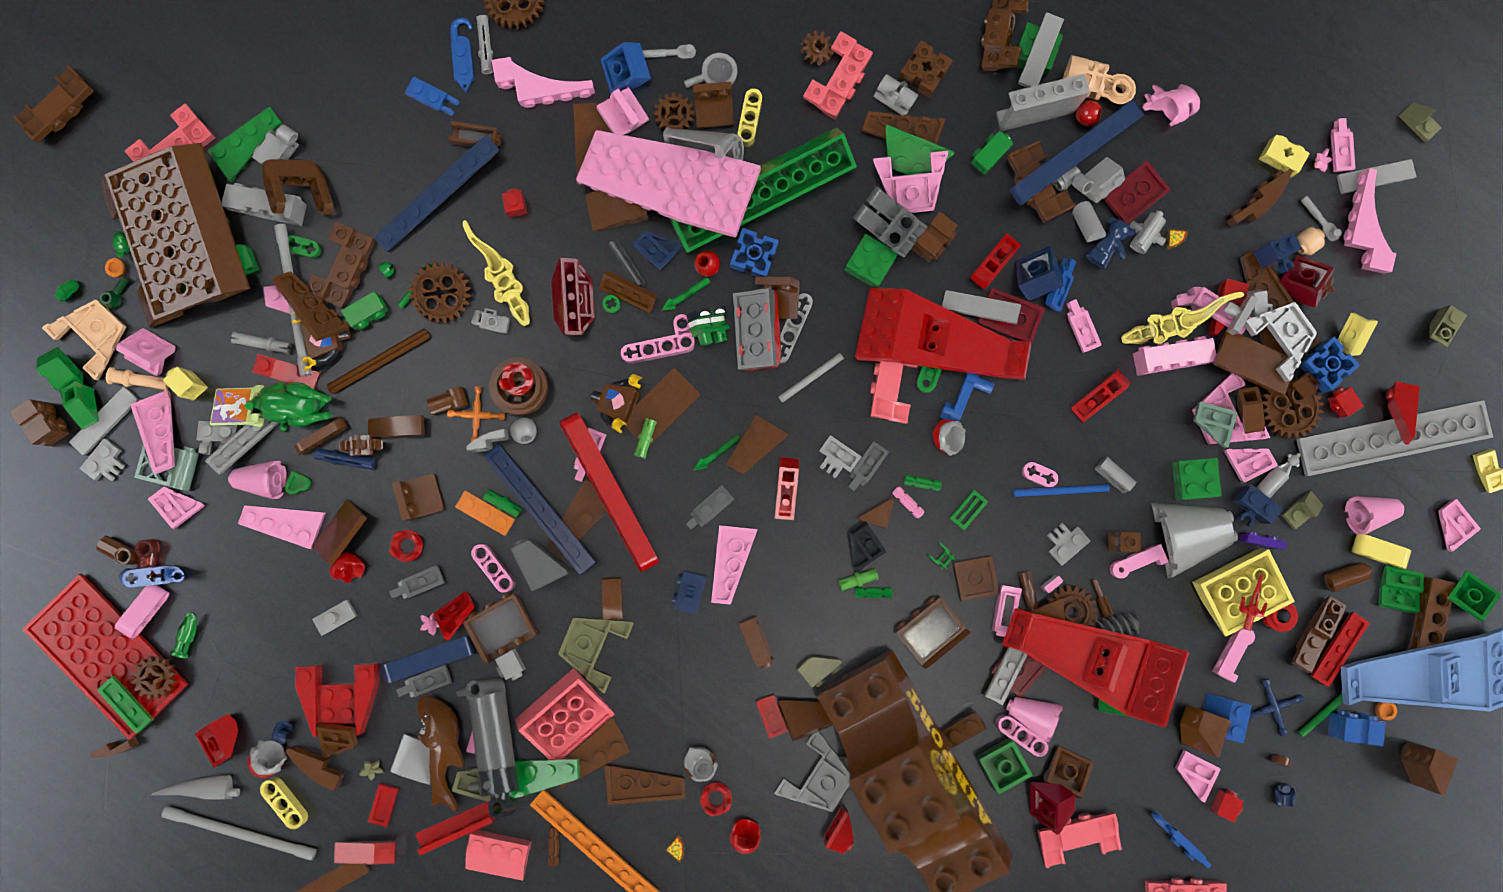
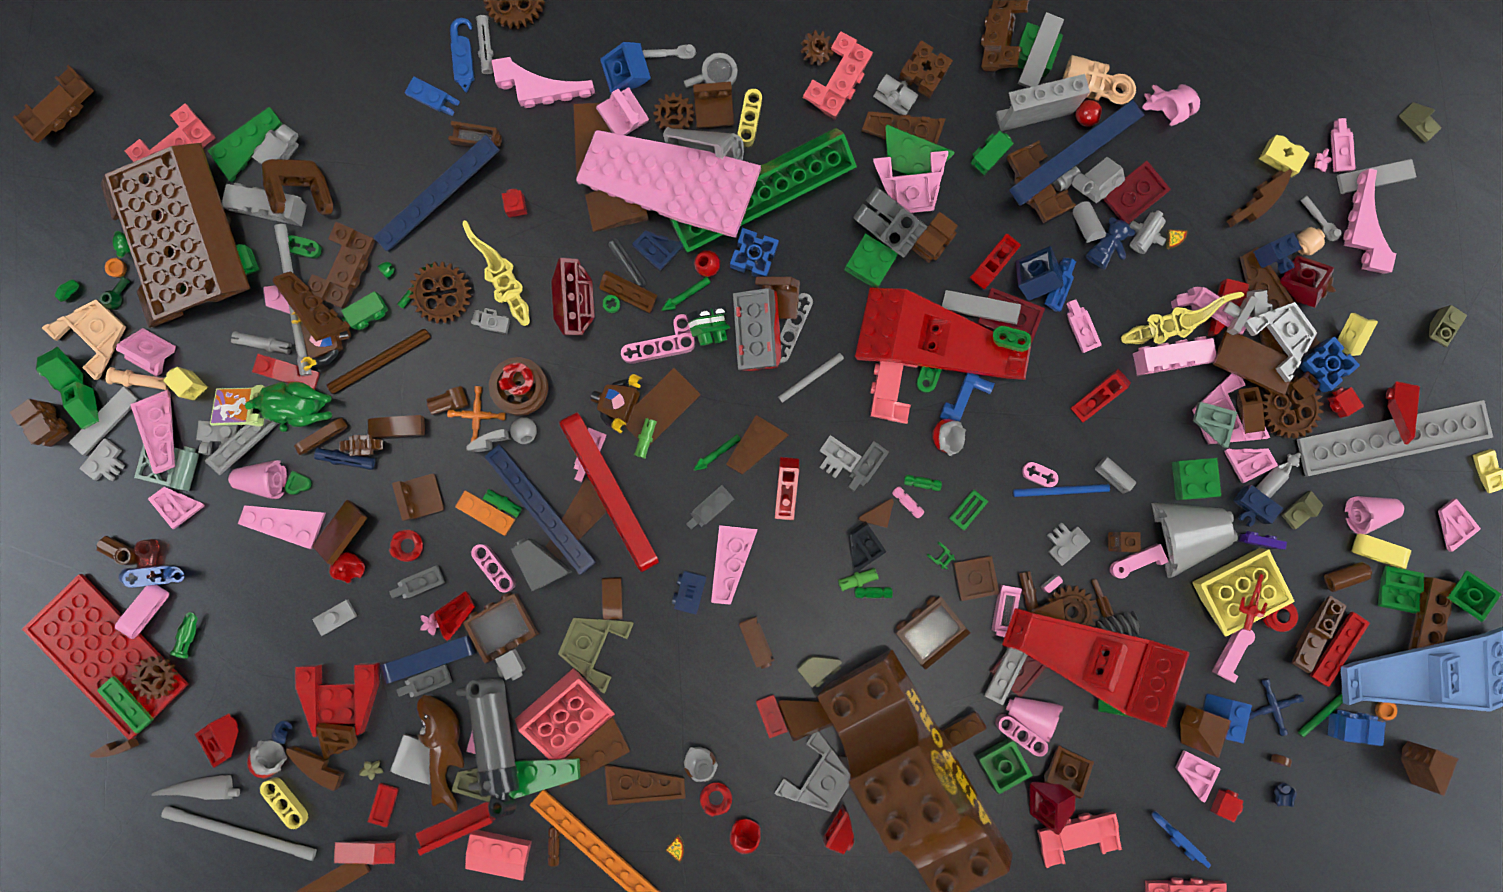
none -> green plate [993,326,1031,352]

